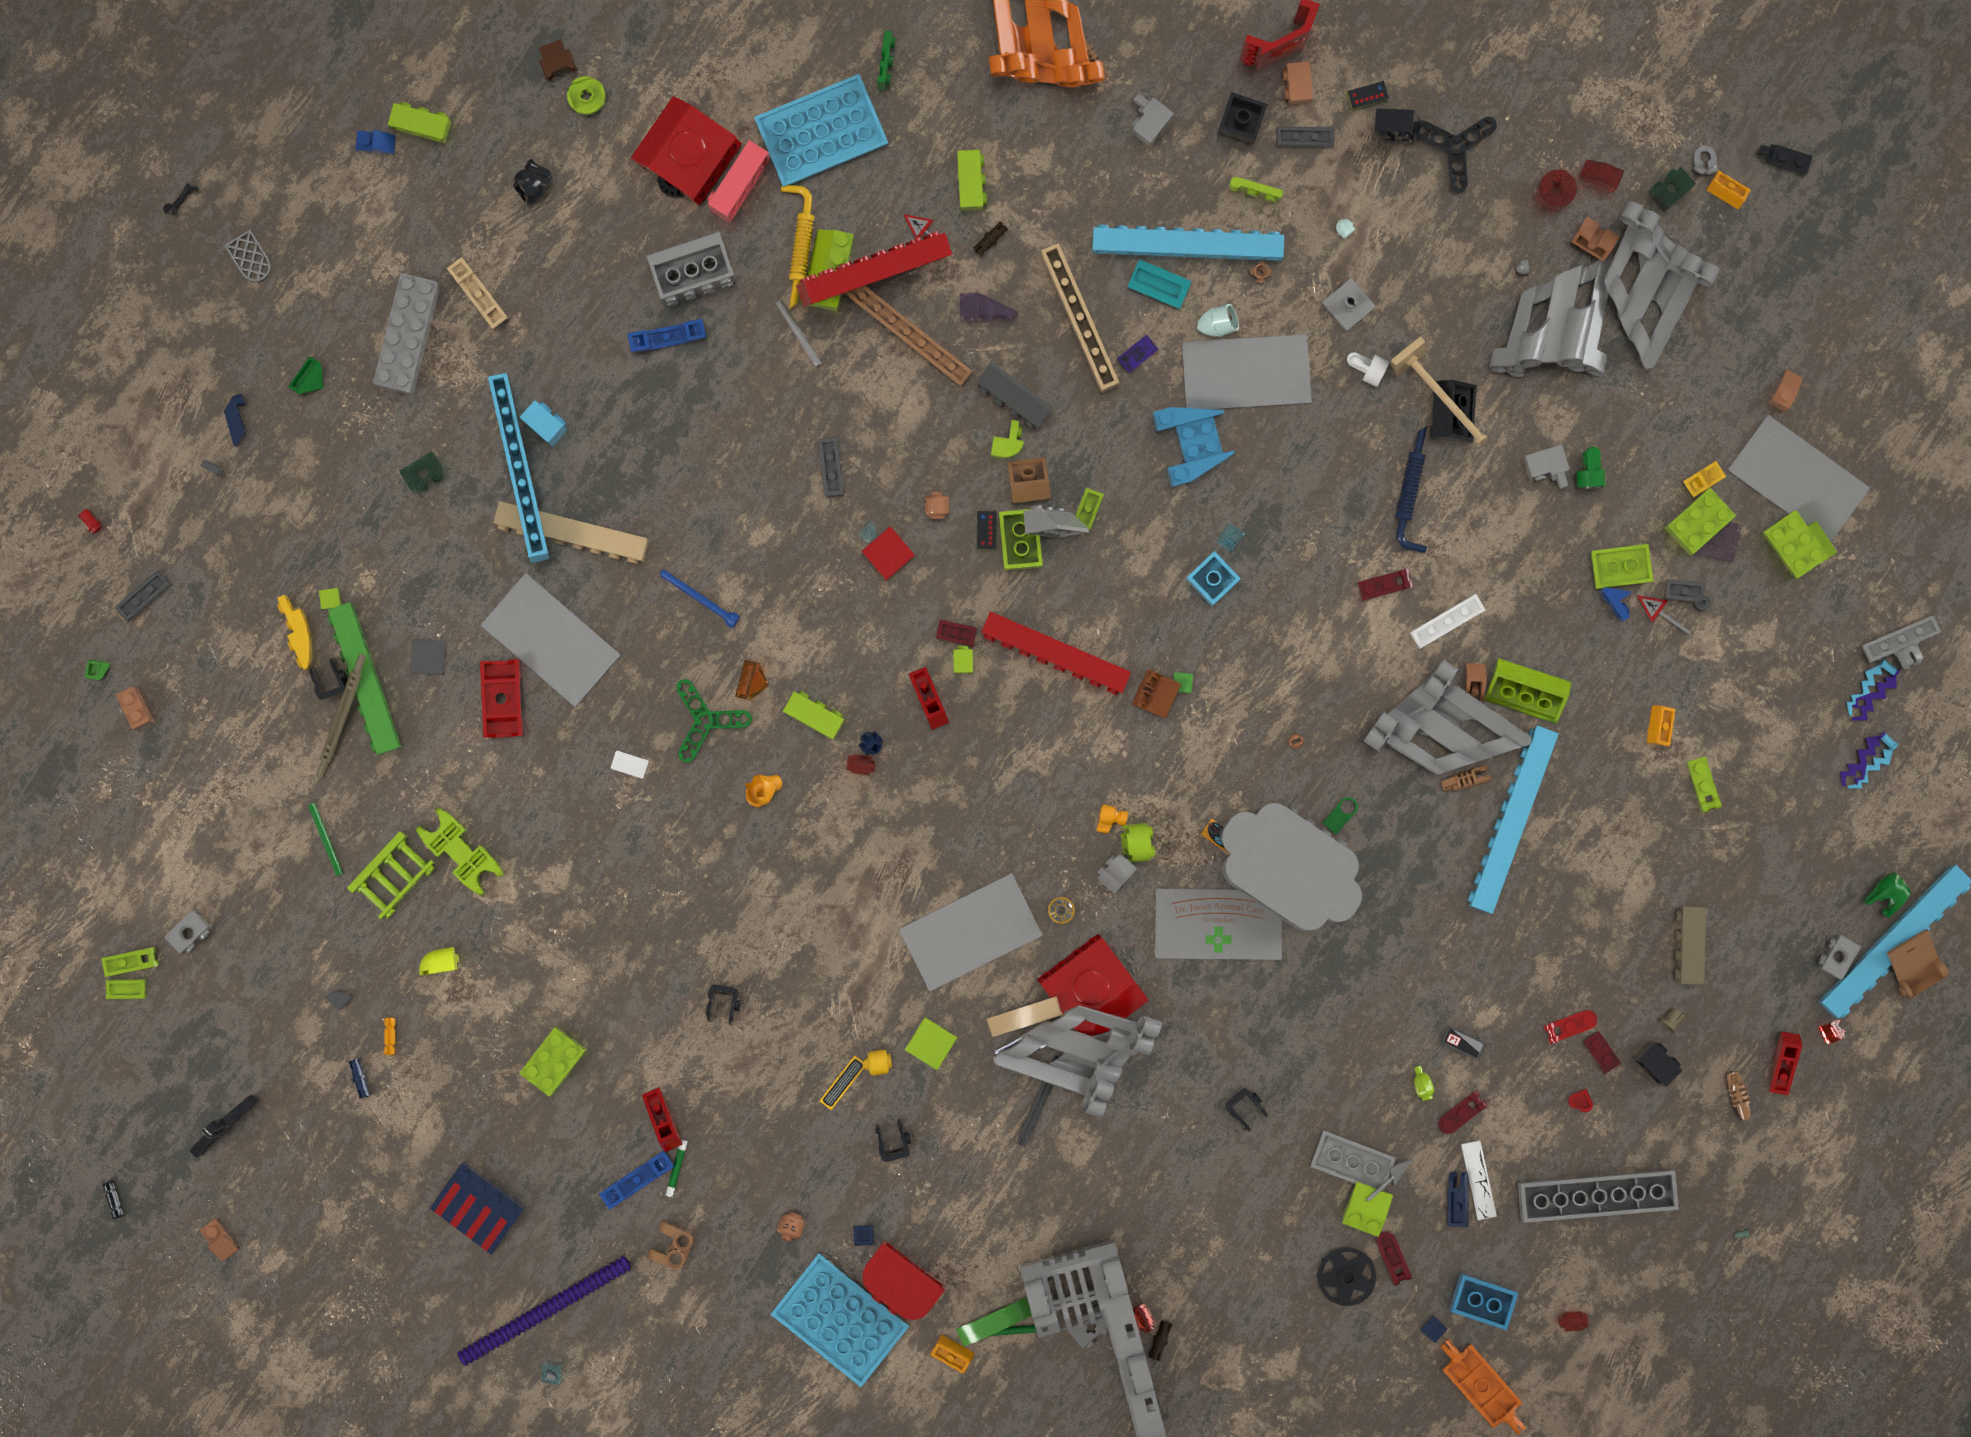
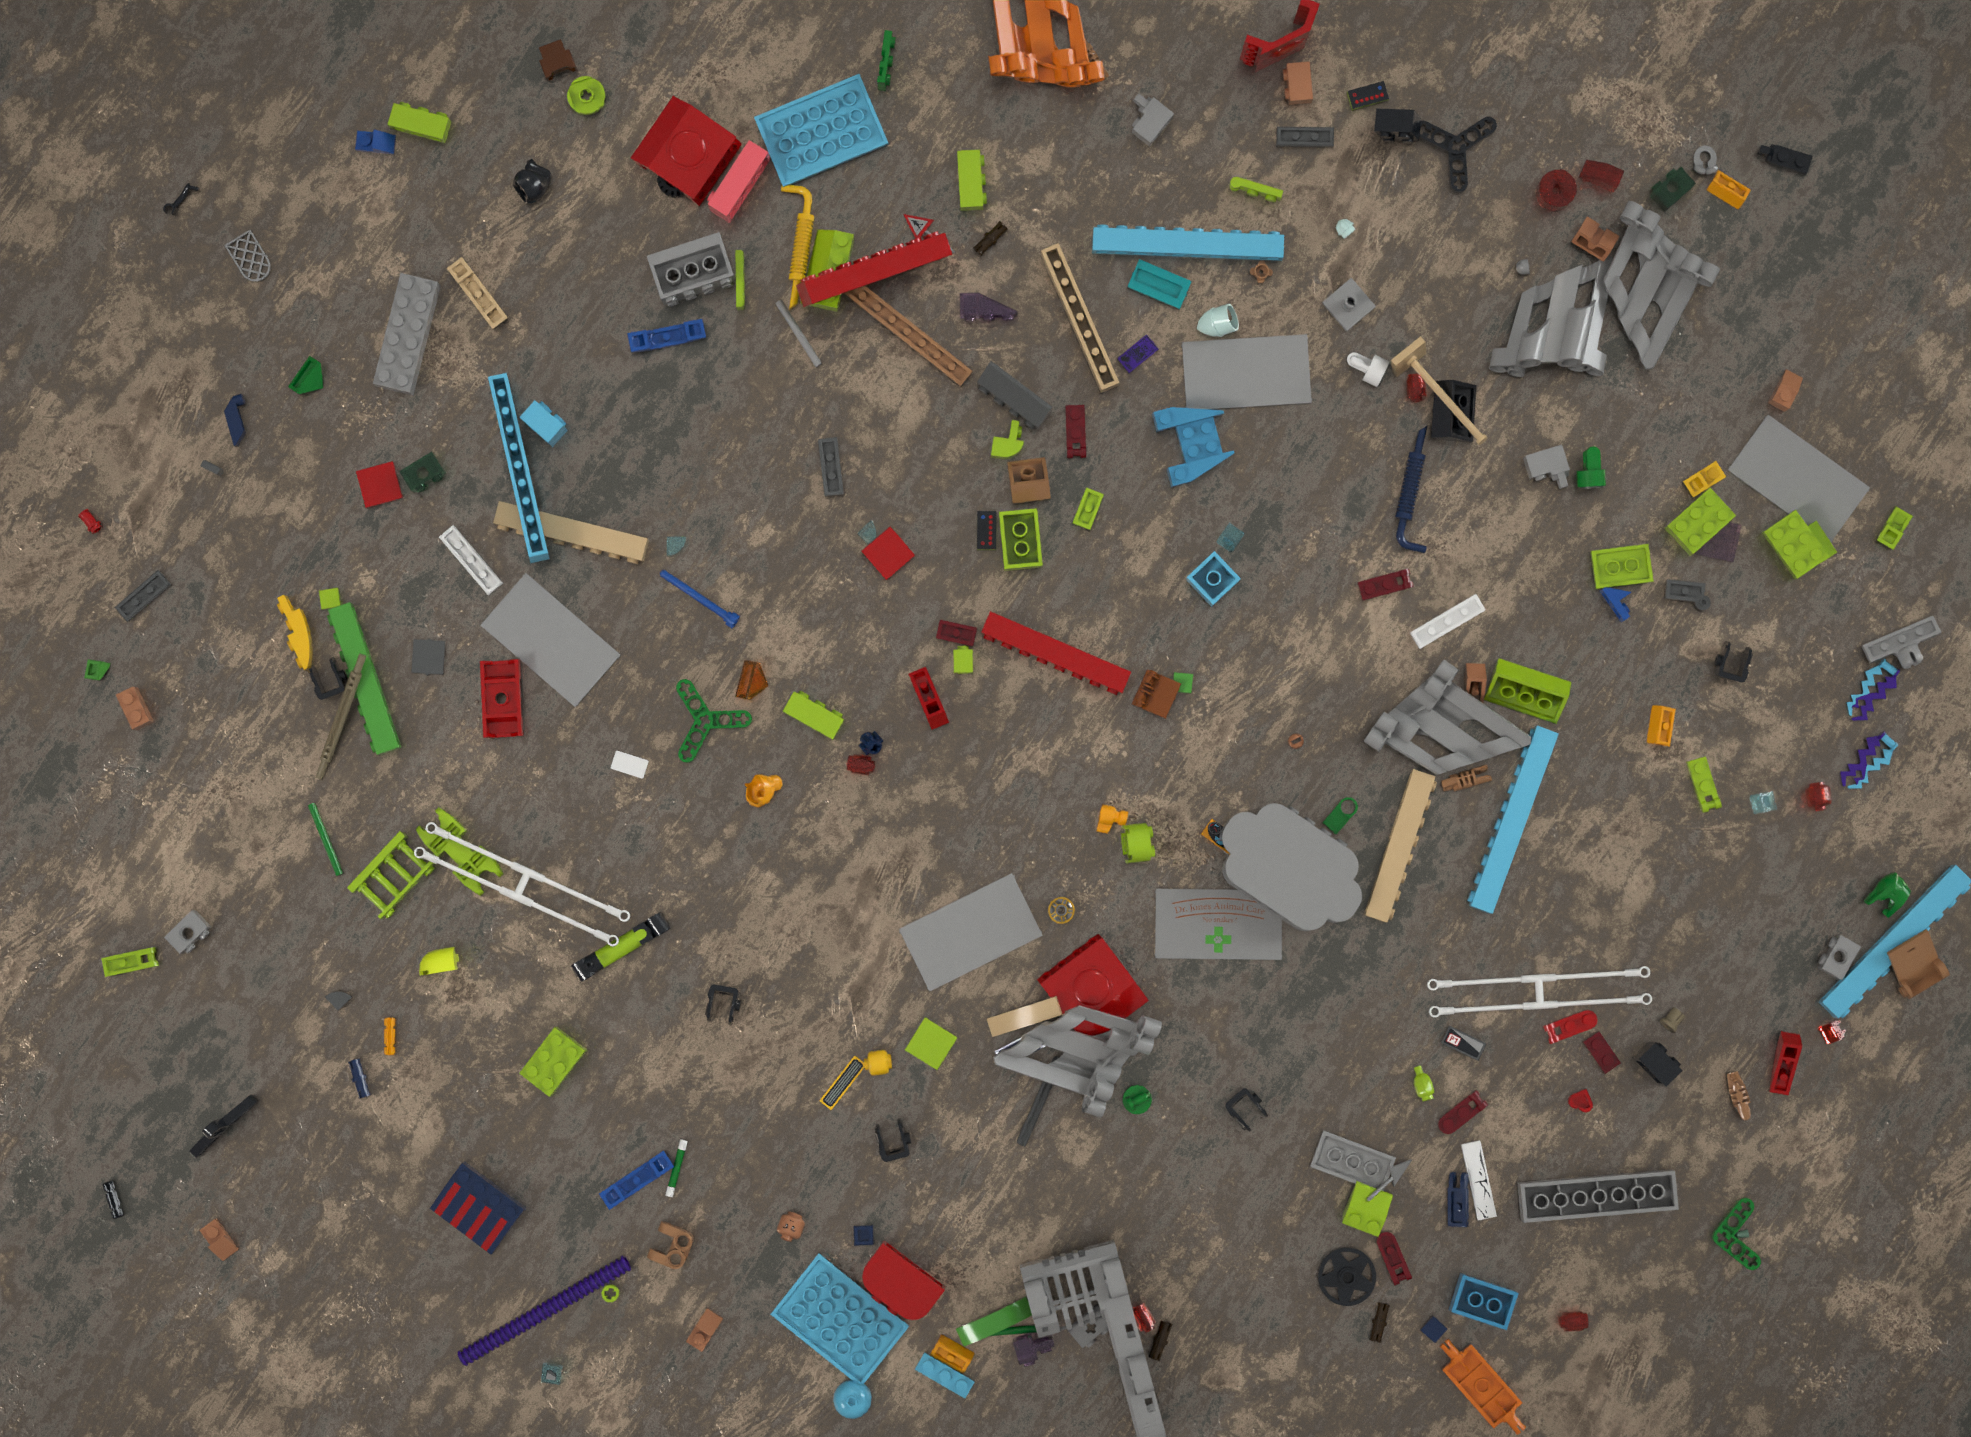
lime tile [106,979,146,999] -> none
red slope [642,1087,683,1152] -> none
nougat head [924,491,950,519] -> none
light grey slope [1024,506,1089,538] -> none
light grey brick [1097,853,1137,894] -> none
black brick [1218,92,1267,145] -> none
piece [1636,595,1690,634] -> none
dark tan brick [1675,907,1706,985] -> none
none -> red tile [356,461,403,508]
none -> white bar [414,822,630,947]
none -> white tile [439,525,503,595]
none -> piece [570,912,671,983]
none -> lime bush [601,1284,620,1302]
none -> clear light blue tile [667,537,686,556]
none -> nougat slope [686,1308,723,1352]
none -> lime tile [735,250,745,310]
none -> medium azure cylinder [833,1379,872,1419]
none -> medium azure plate [915,1352,975,1398]
none -> clear purple brick [1013,1333,1055,1367]
none -> dark red plate [1065,405,1086,459]
none -> green piece [1122,1085,1152,1114]
none -> tan brick [1364,769,1437,923]
none -> dark brown pin [1369,1302,1390,1343]
none -> clear red brick [1406,373,1426,402]
none -> white bar [1427,966,1652,1017]
none -> green beam [1712,1197,1761,1270]
none -> black piece [1714,641,1753,682]
none -> clear light blue slope [1750,791,1777,814]
none -> clear red head [1805,782,1832,811]
none -> lime slope [1877,506,1913,550]

